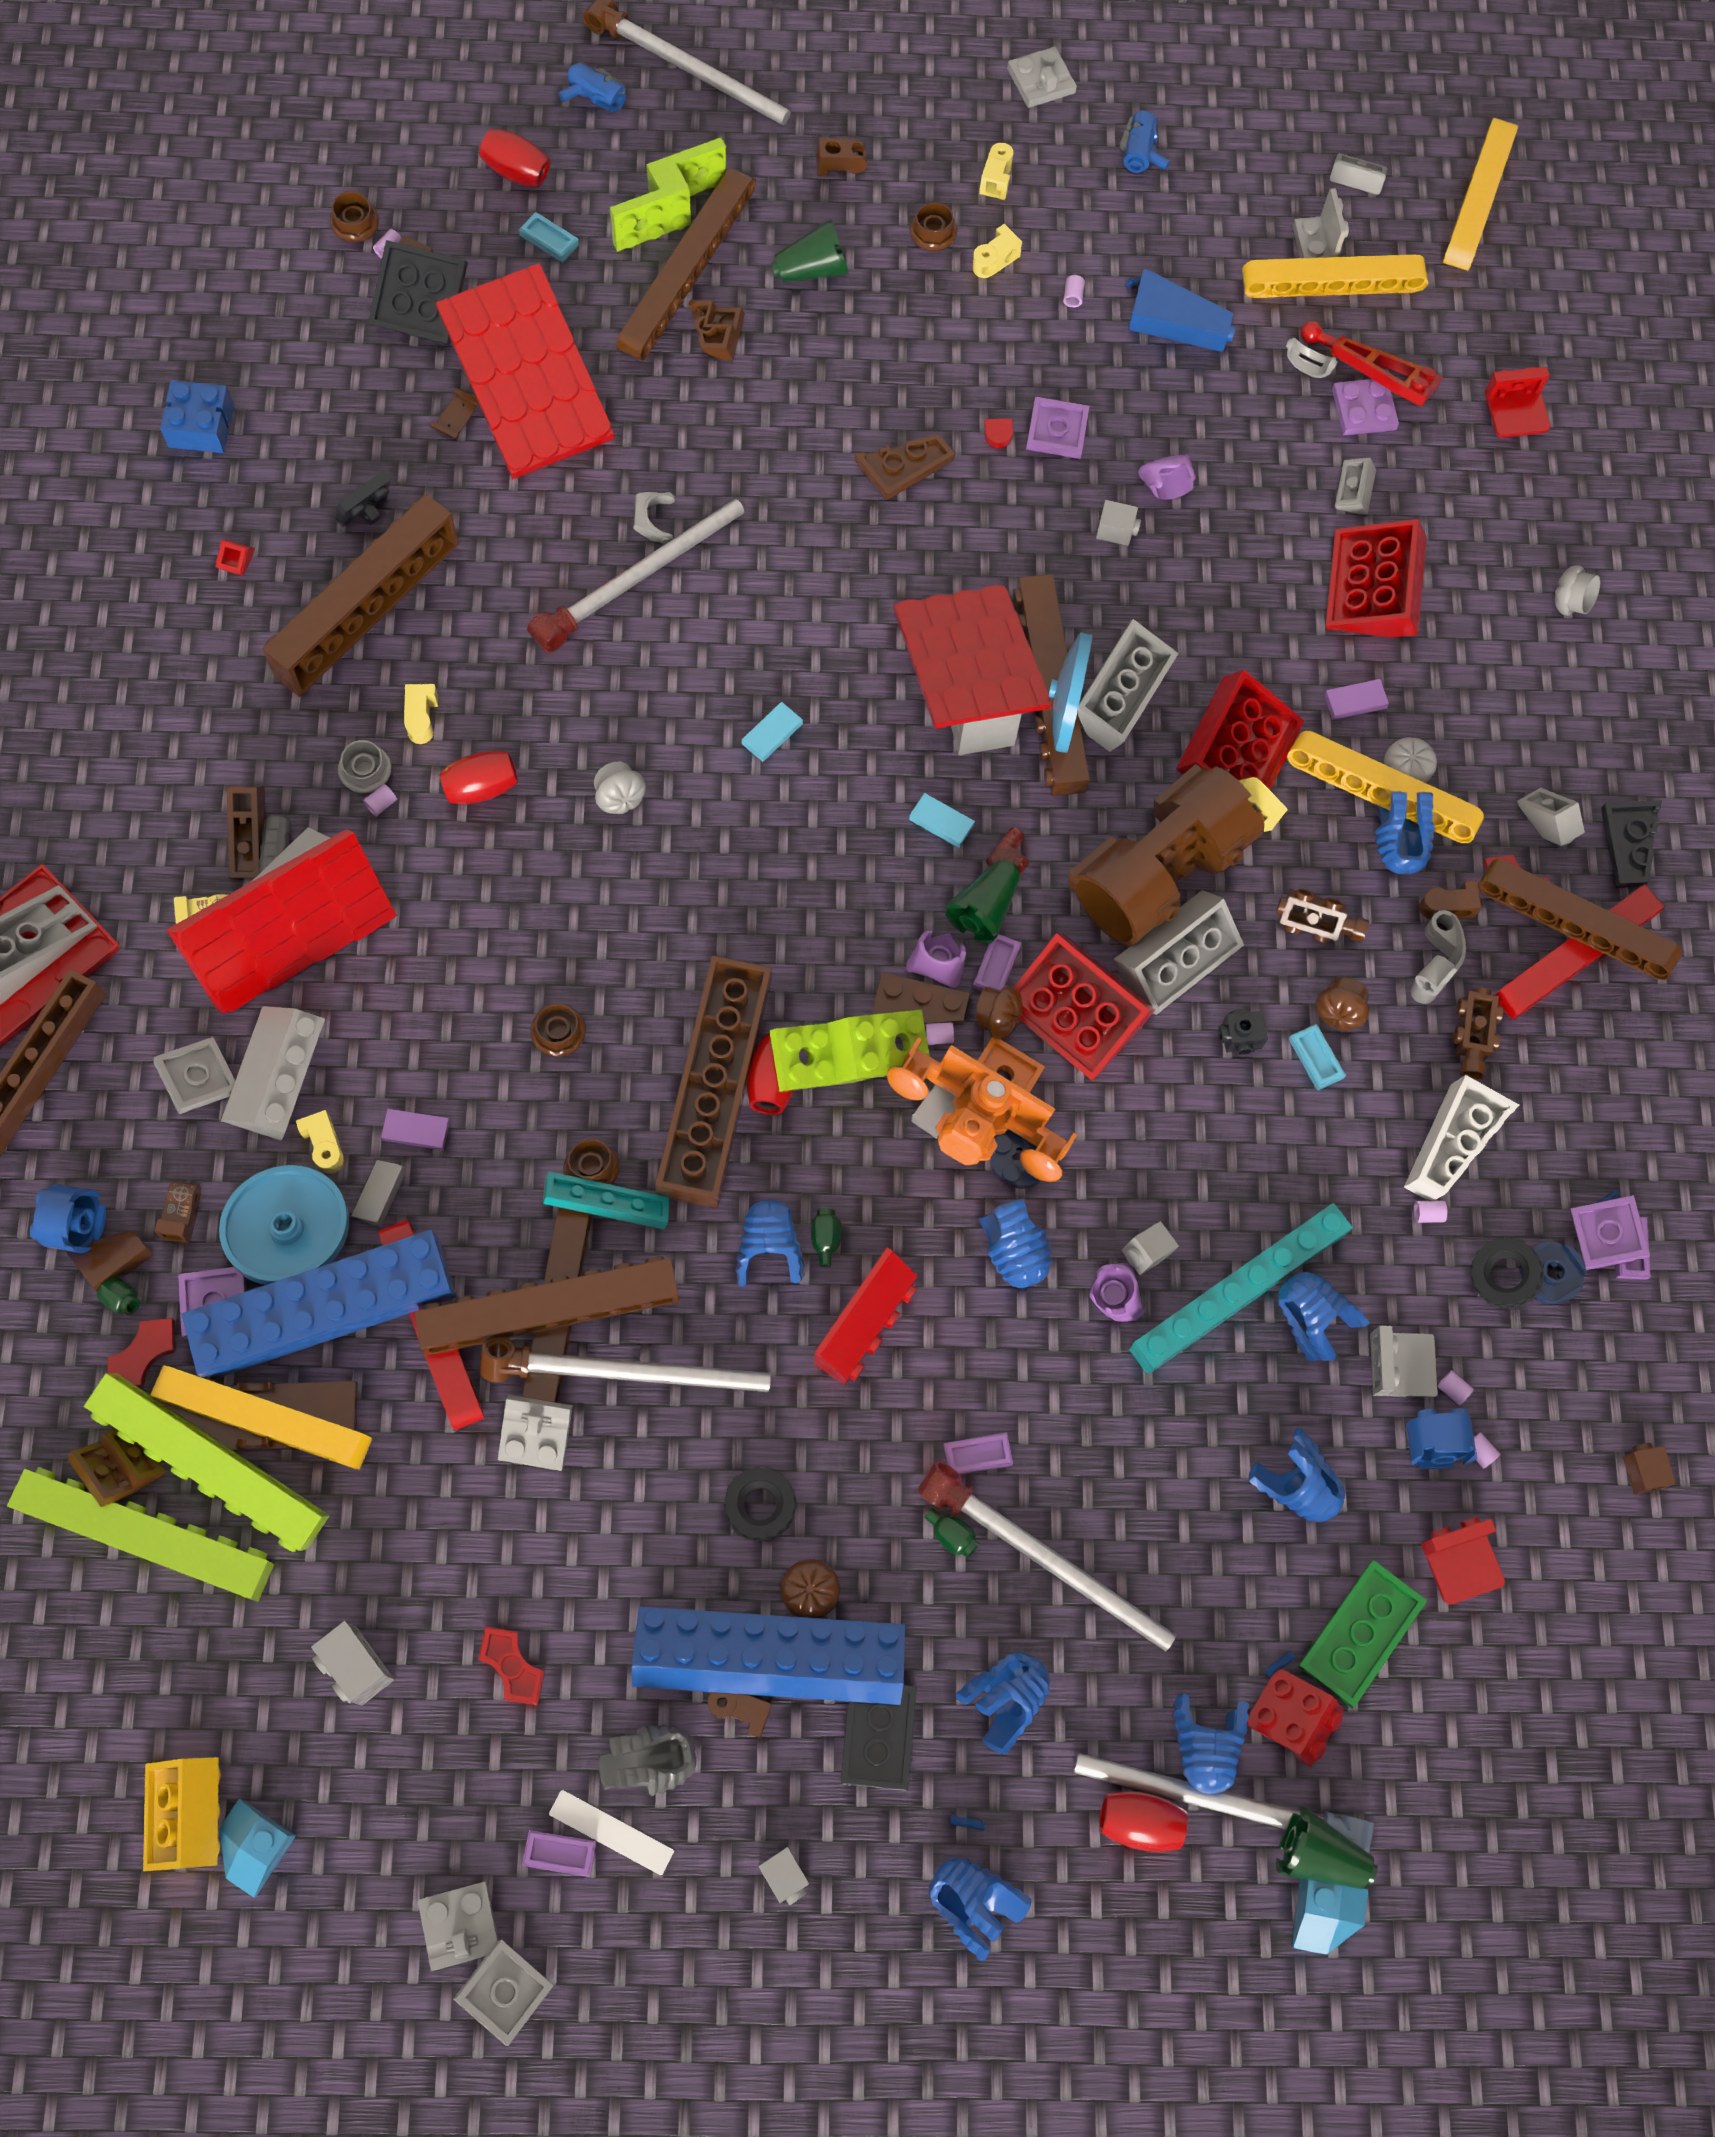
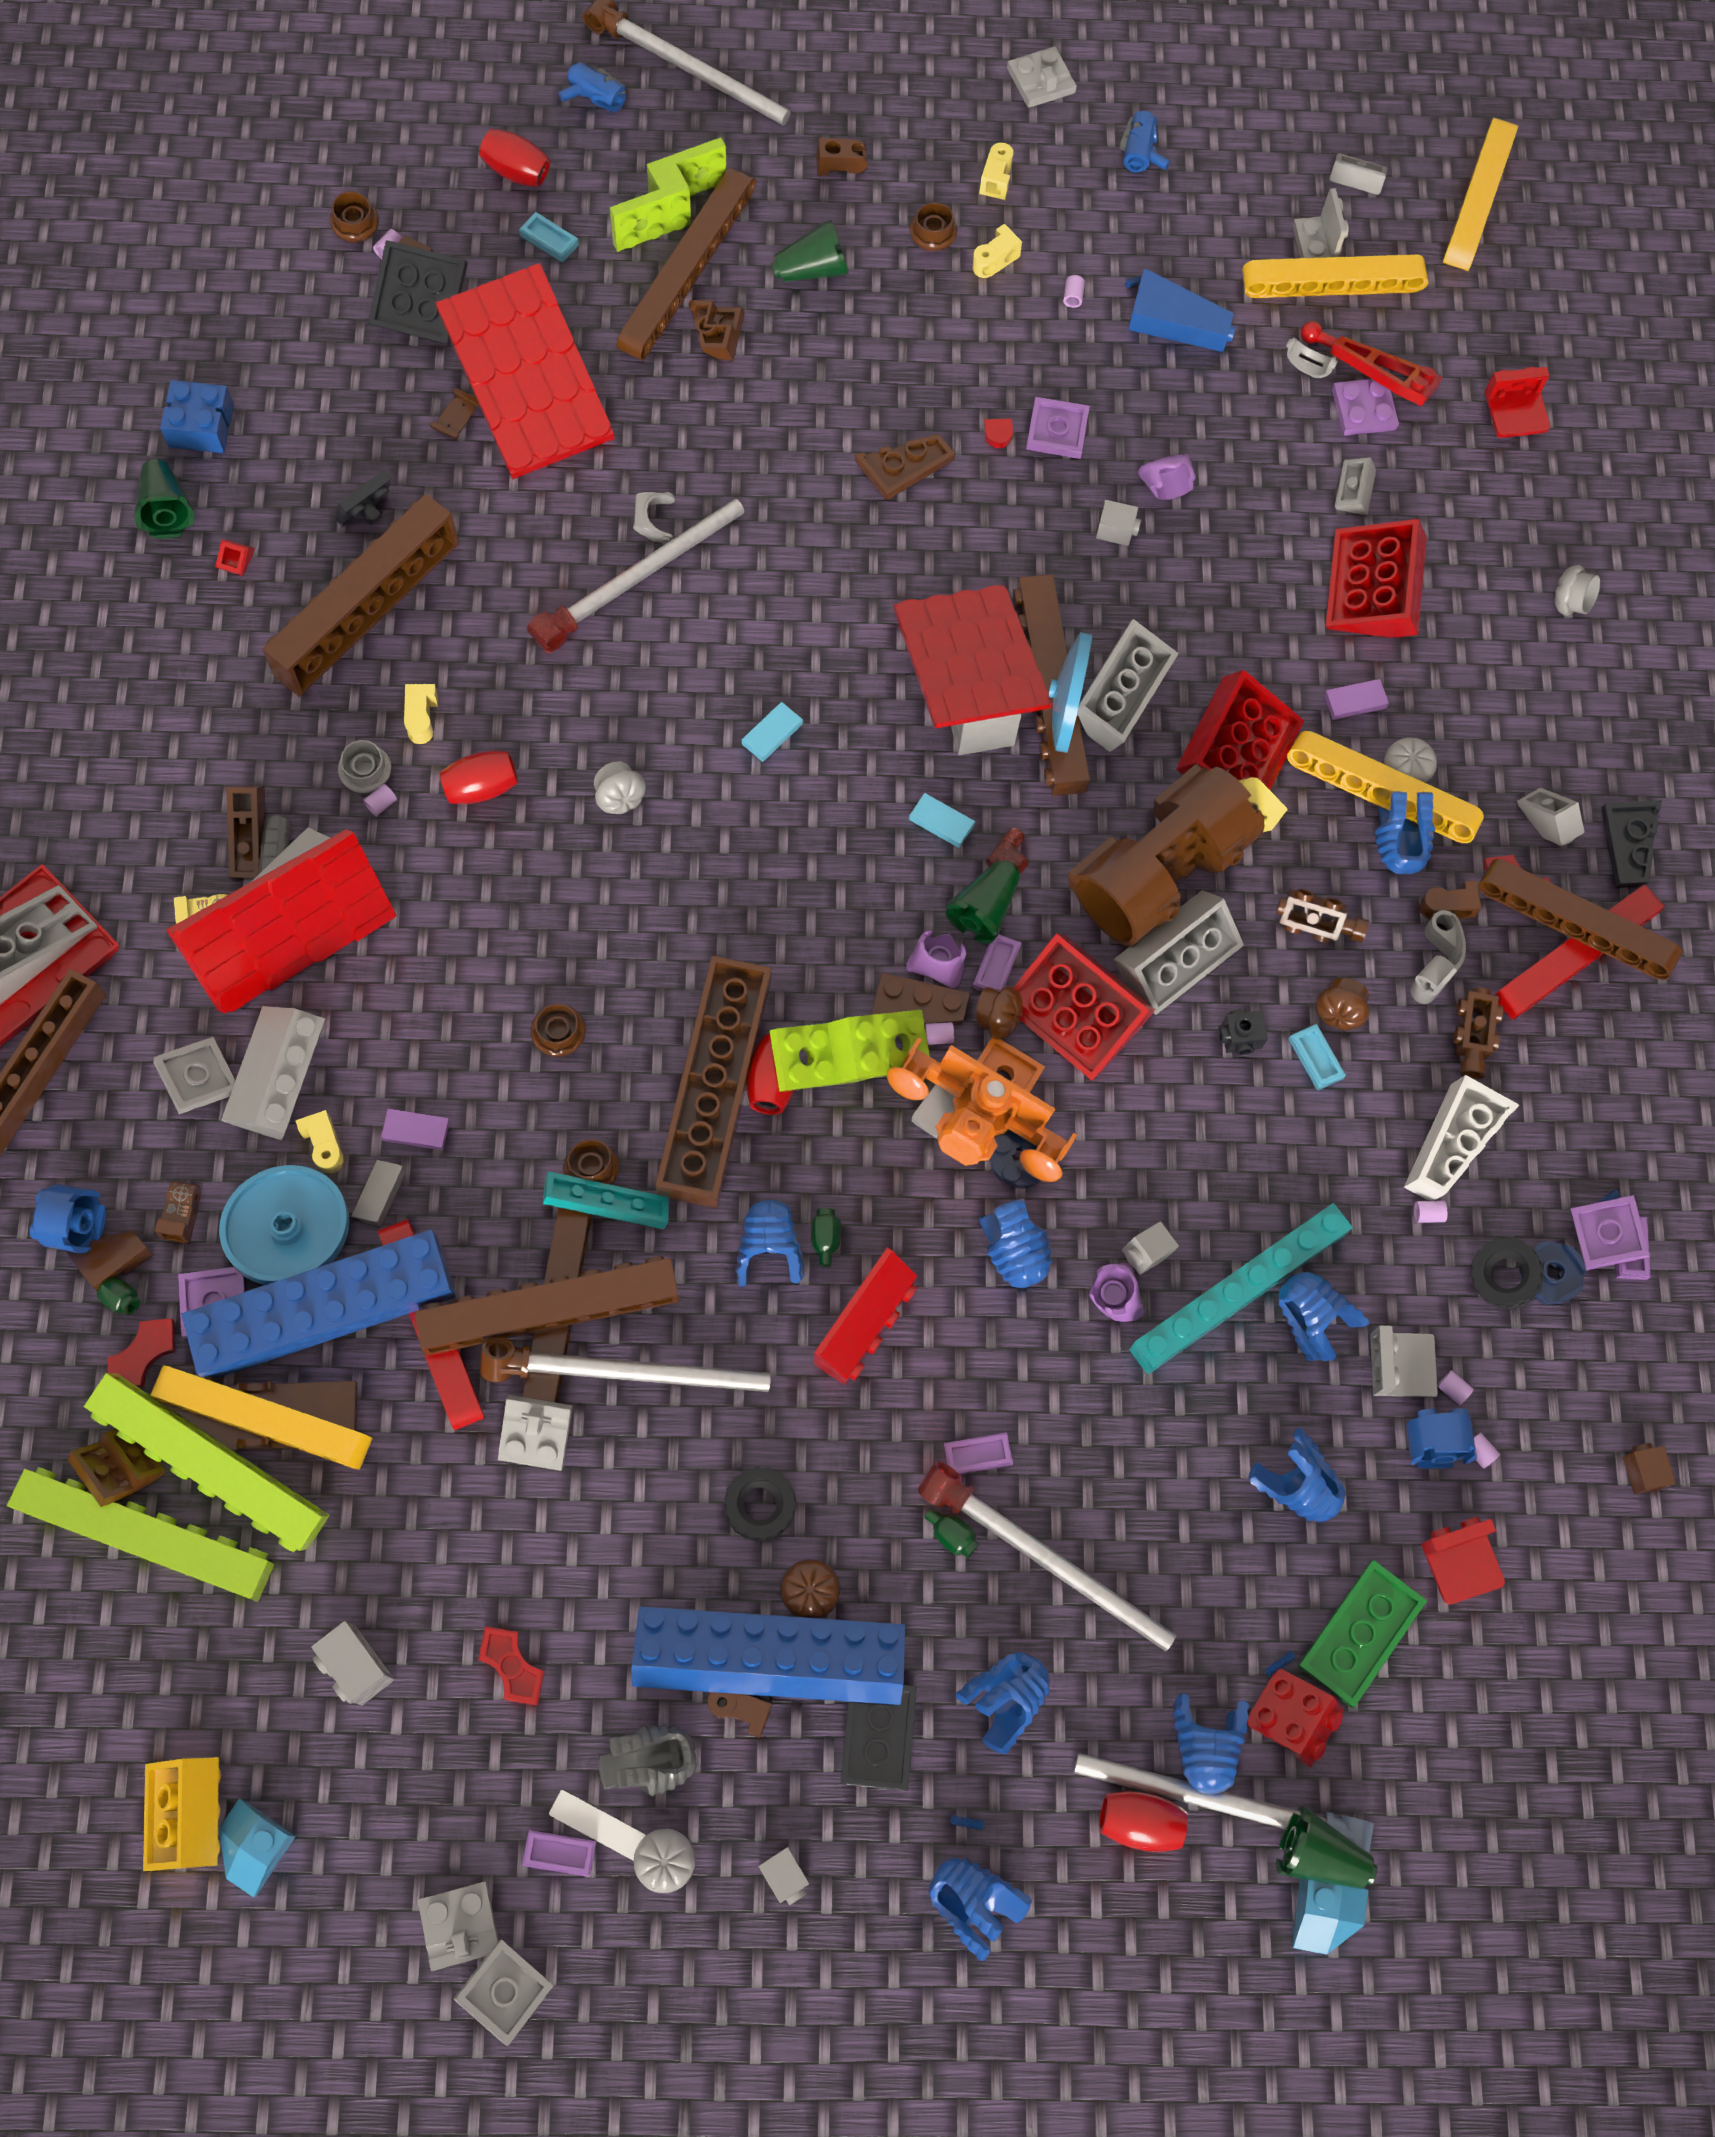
none -> dark green cone [134,459,194,539]
none -> light grey piece [633,1829,695,1893]

